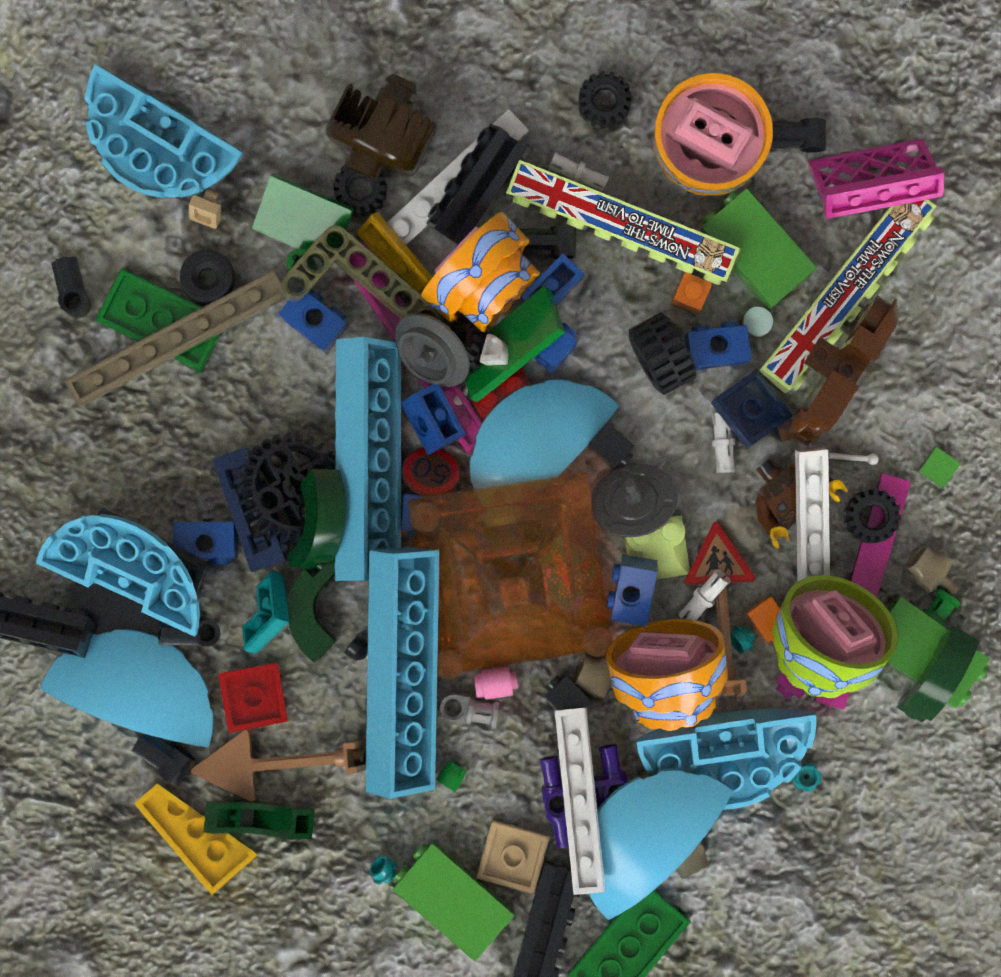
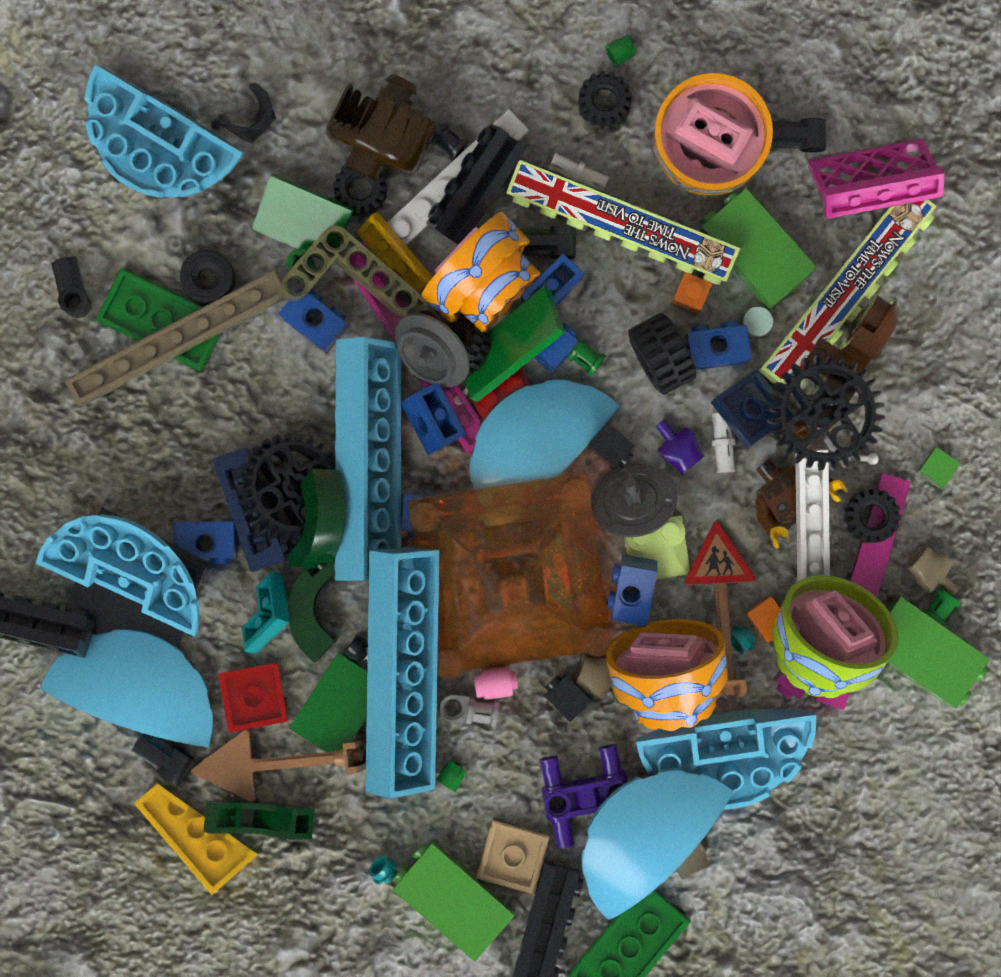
black piece [157,617,221,647] -> none
tan tile [189,189,221,229] -> none
piece [401,448,461,498] -> none
white tile [479,334,509,366] -> none
white plate [555,707,606,895] -> none
white pin [679,569,731,620] -> none
teal plate [792,762,822,792] -> none
dark green arch [896,626,980,722] -> none
none -> black helmet [211,83,276,144]
none -> green tile [289,652,367,752]
none -> black bush [431,122,469,161]
none -> green bush [567,338,606,377]
none -> green hose [605,35,637,67]
none -> dark purple piece [655,419,705,475]
none -> black gear [767,355,885,471]

